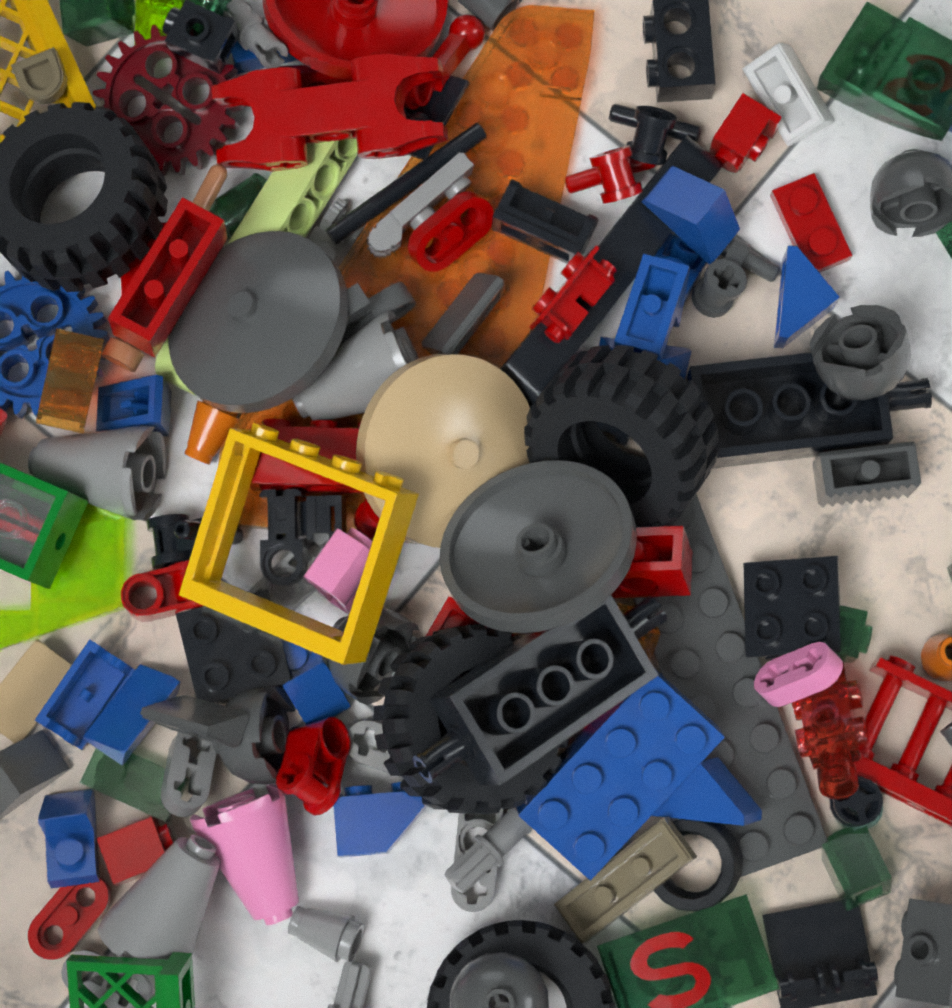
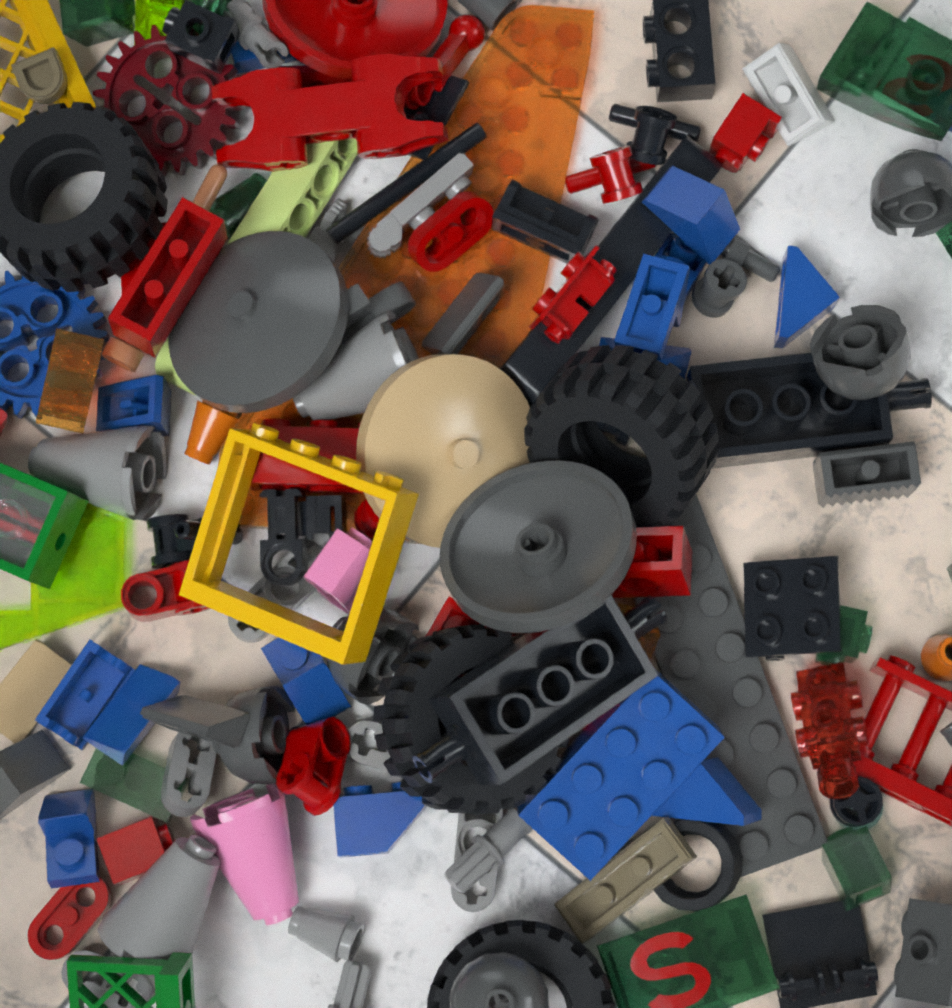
black hinge [176,589,292,705] -> none
bright pink beam [754,642,843,707] -> none
red plate [770,173,853,273] -> none

